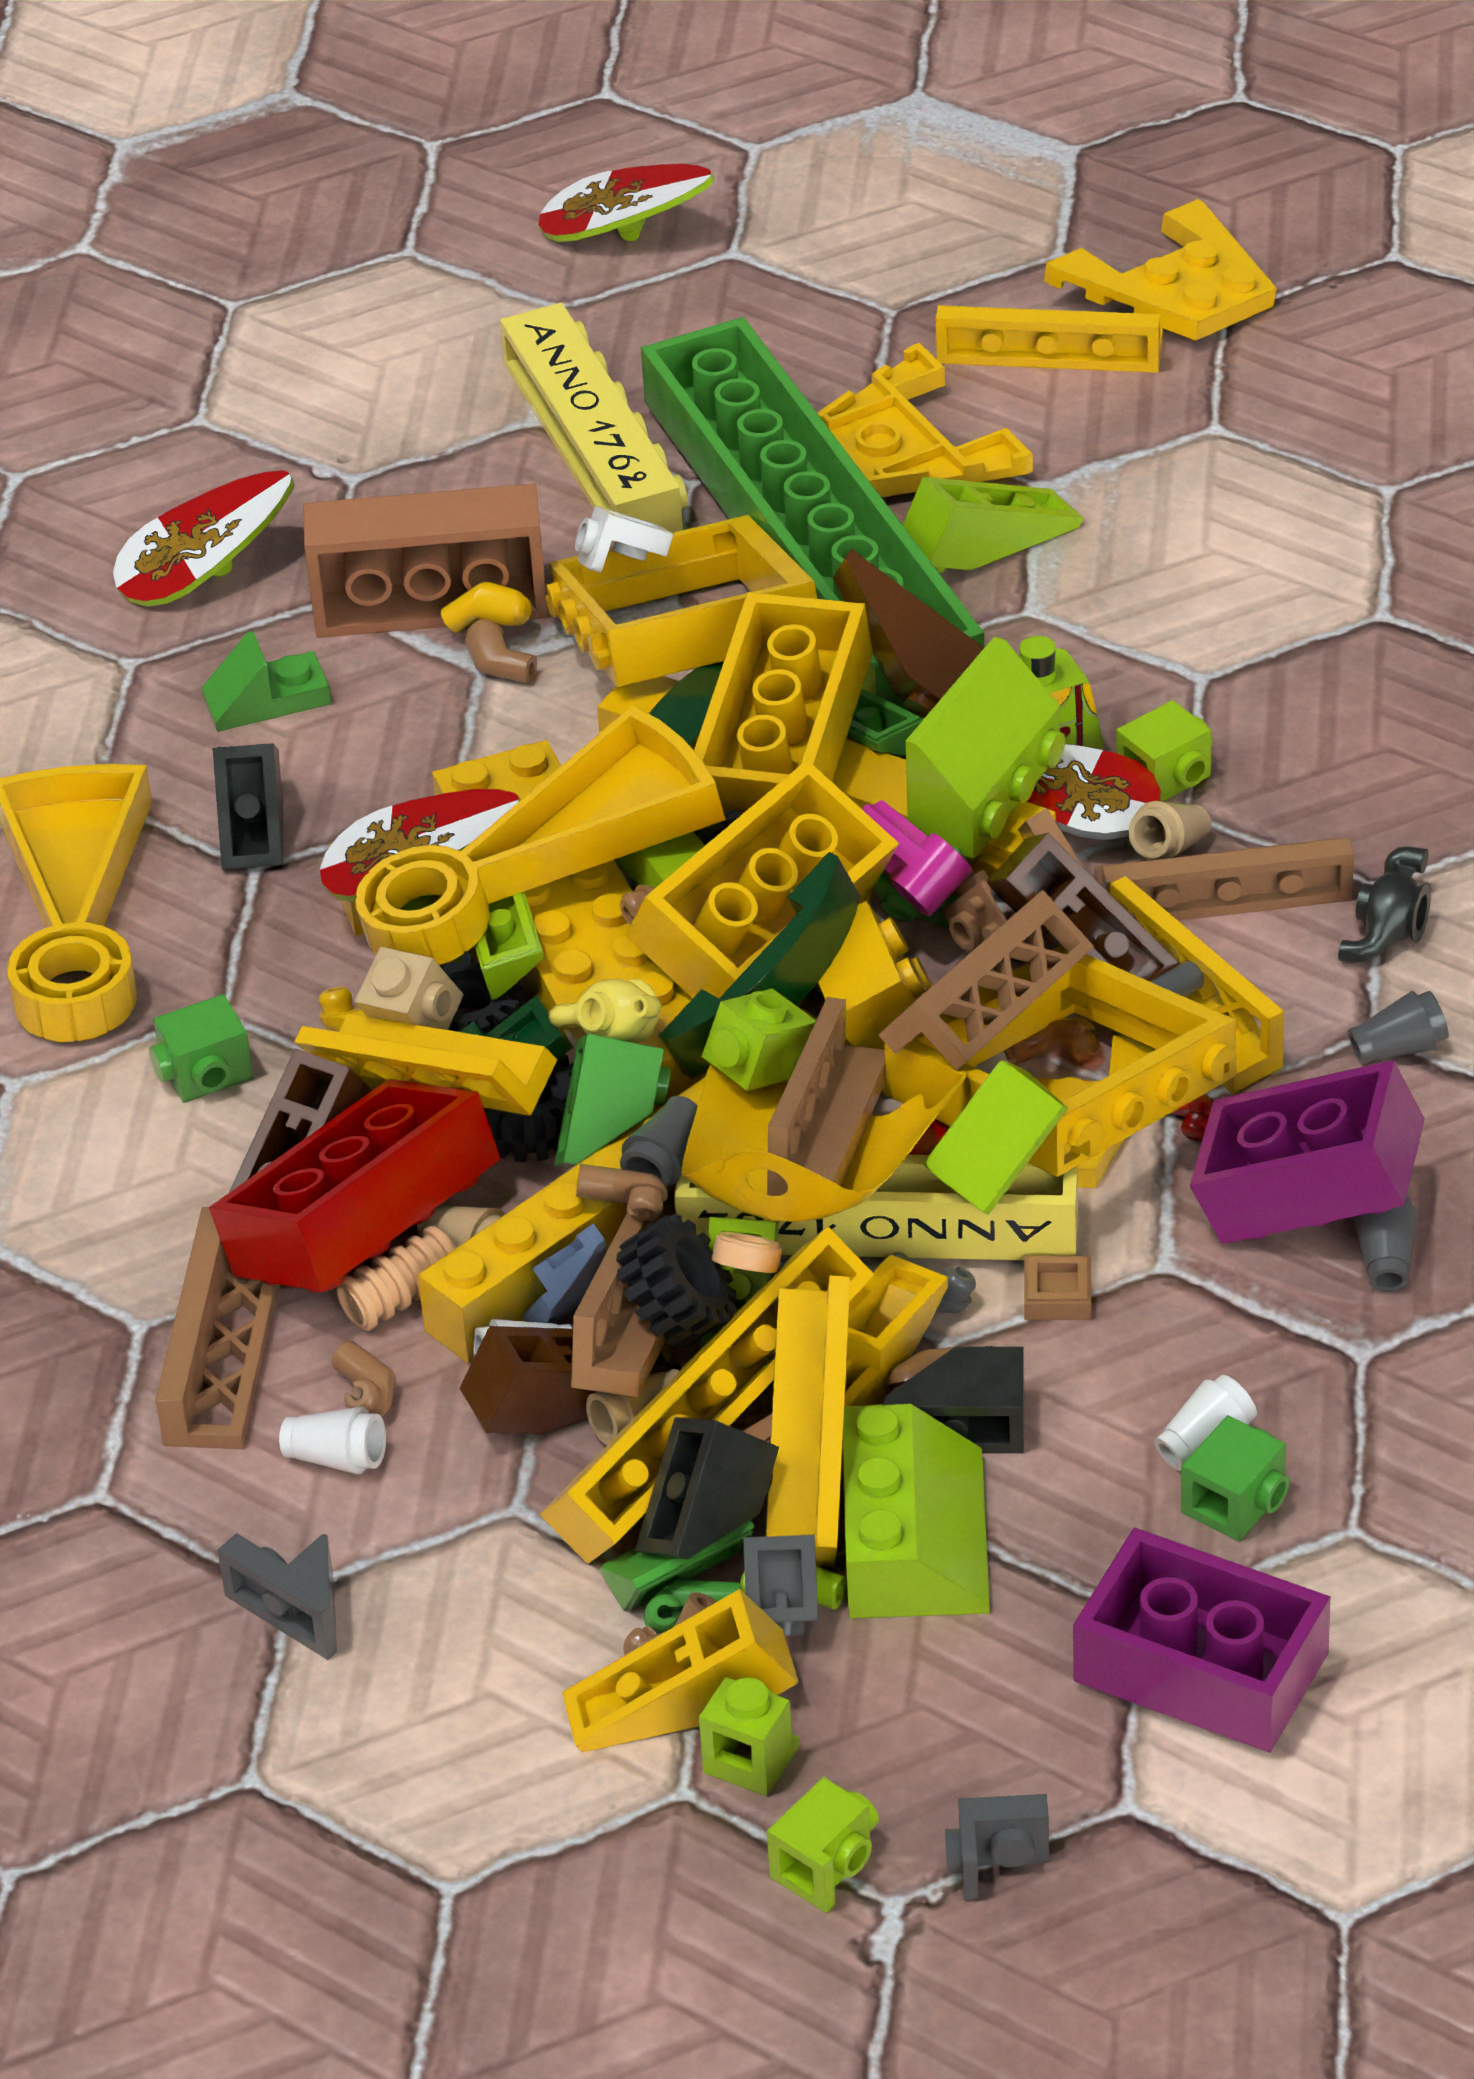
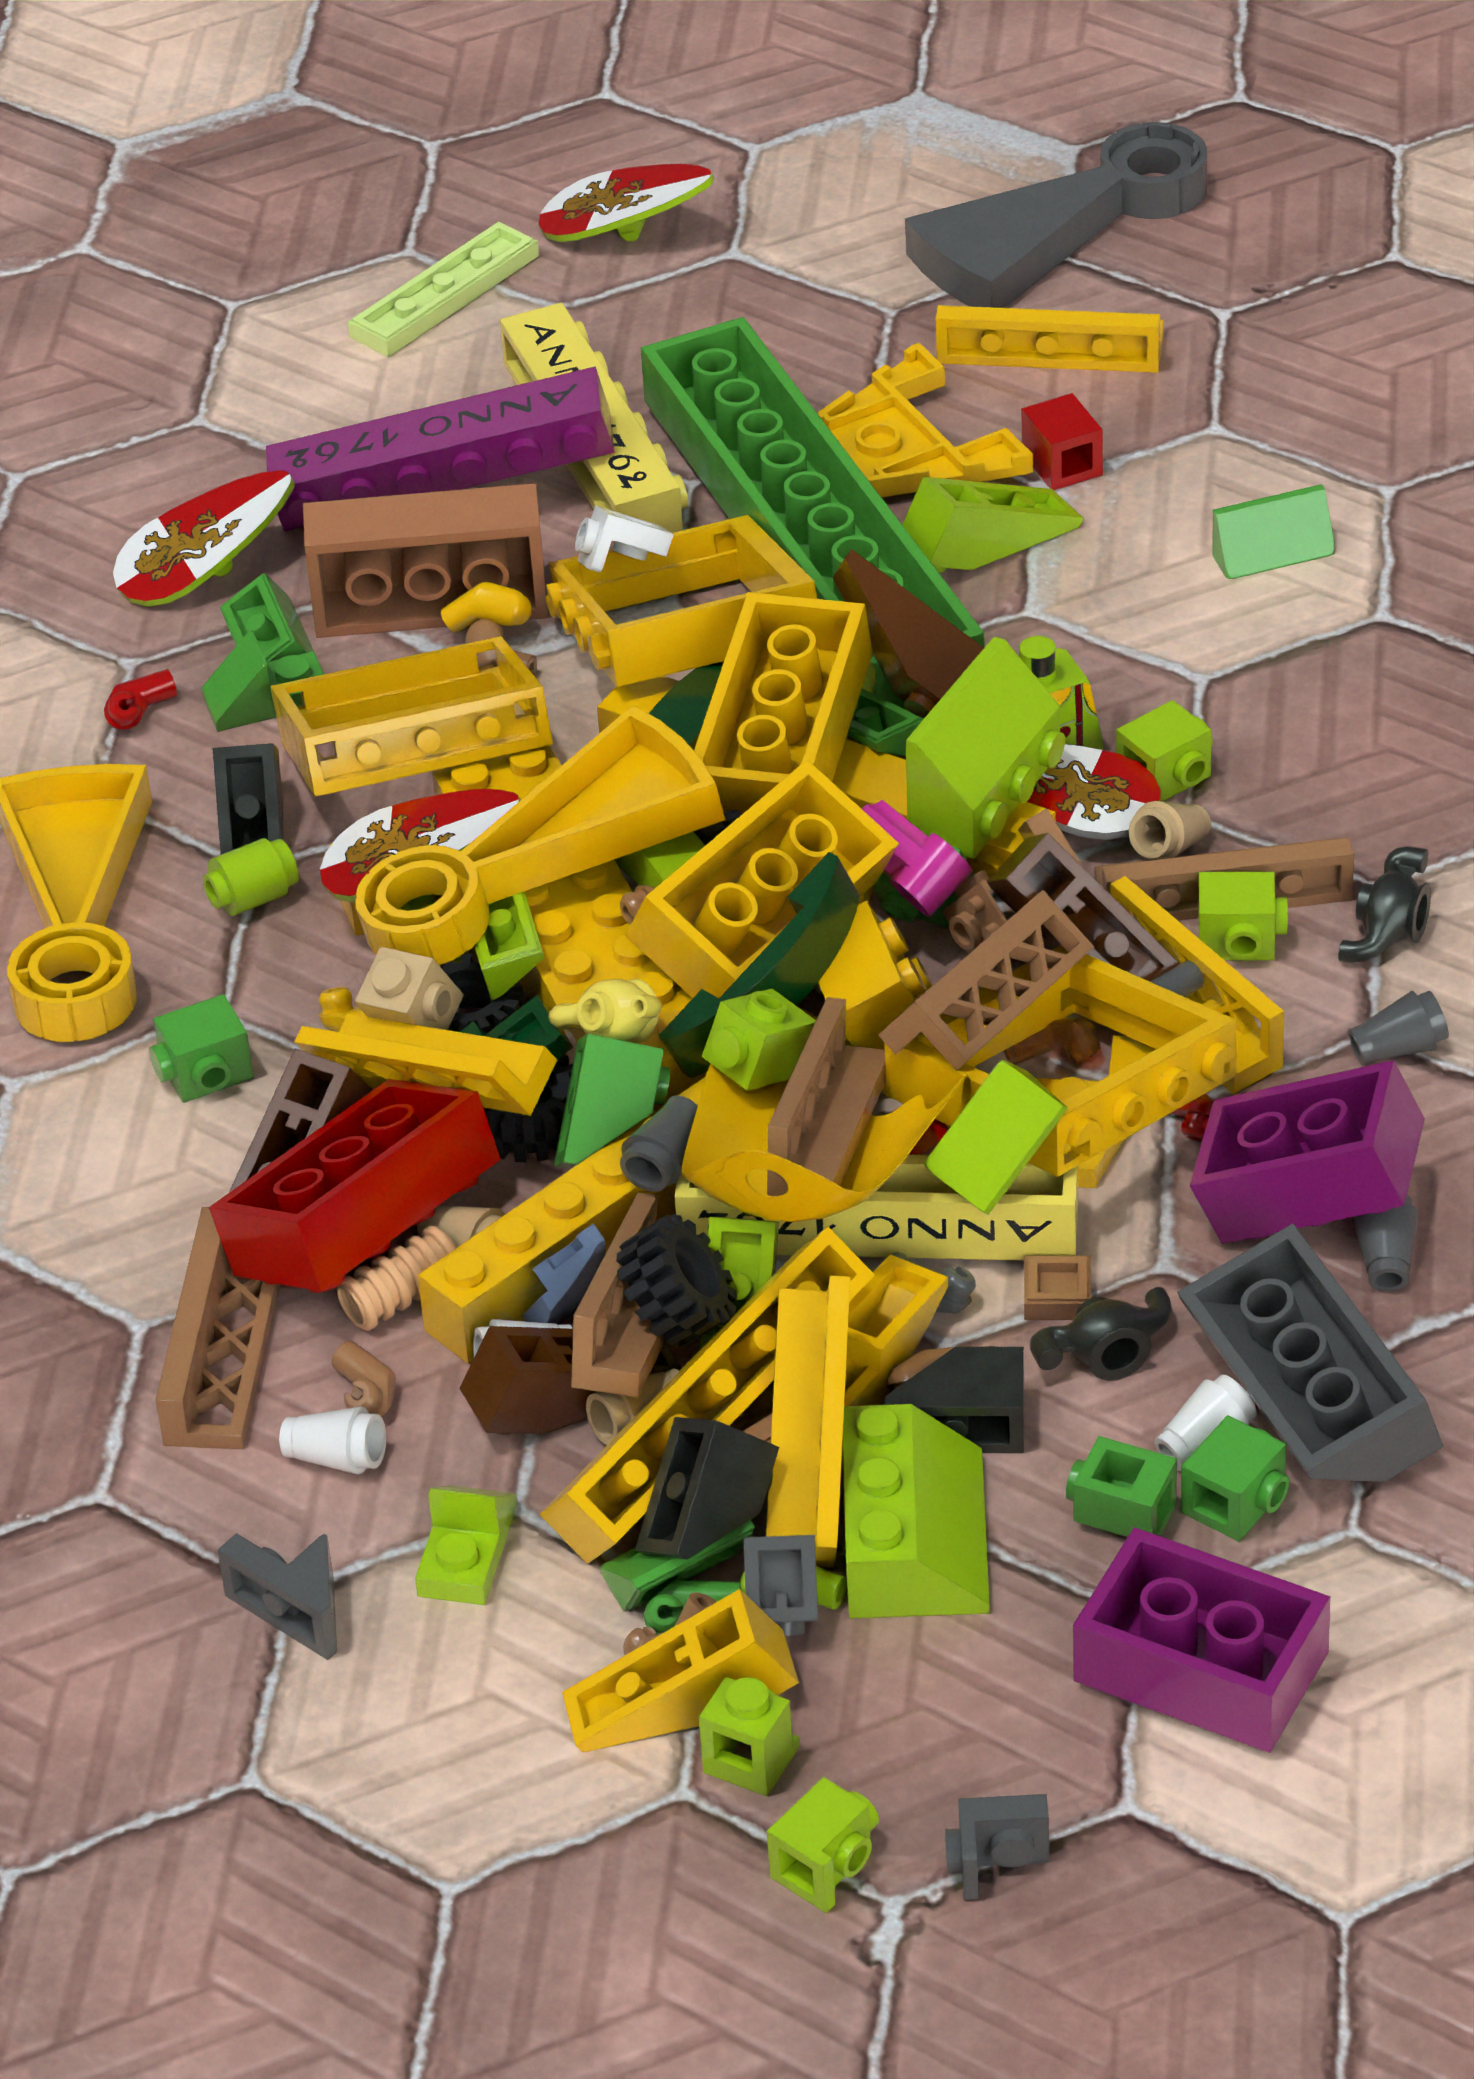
medium nougat arm [576,1164,668,1221] -> none
light nougat tile [712,1232,782,1273] -> none
yellow wing [1044,199,1277,341] -> none
none -> red arm [104,669,177,730]
none -> lime brick [202,838,299,916]
none -> bright green slope [220,573,316,662]
none -> magenta brick [266,366,615,532]
none -> yellow window [270,636,553,797]
none -> yellowish green tile [348,222,539,357]
none -> lime slope [415,1485,518,1605]
none -> dark grey piece [905,122,1207,308]
none -> red brick [1021,393,1103,490]
none -> pearl dark grey piece [1030,1287,1172,1381]
none -> bright green brick [1066,1436,1177,1537]
none -> dark grey slope [1177,1223,1444,1482]
none -> lime brick [1198,872,1288,960]
none -> slope [1212,484,1334,579]

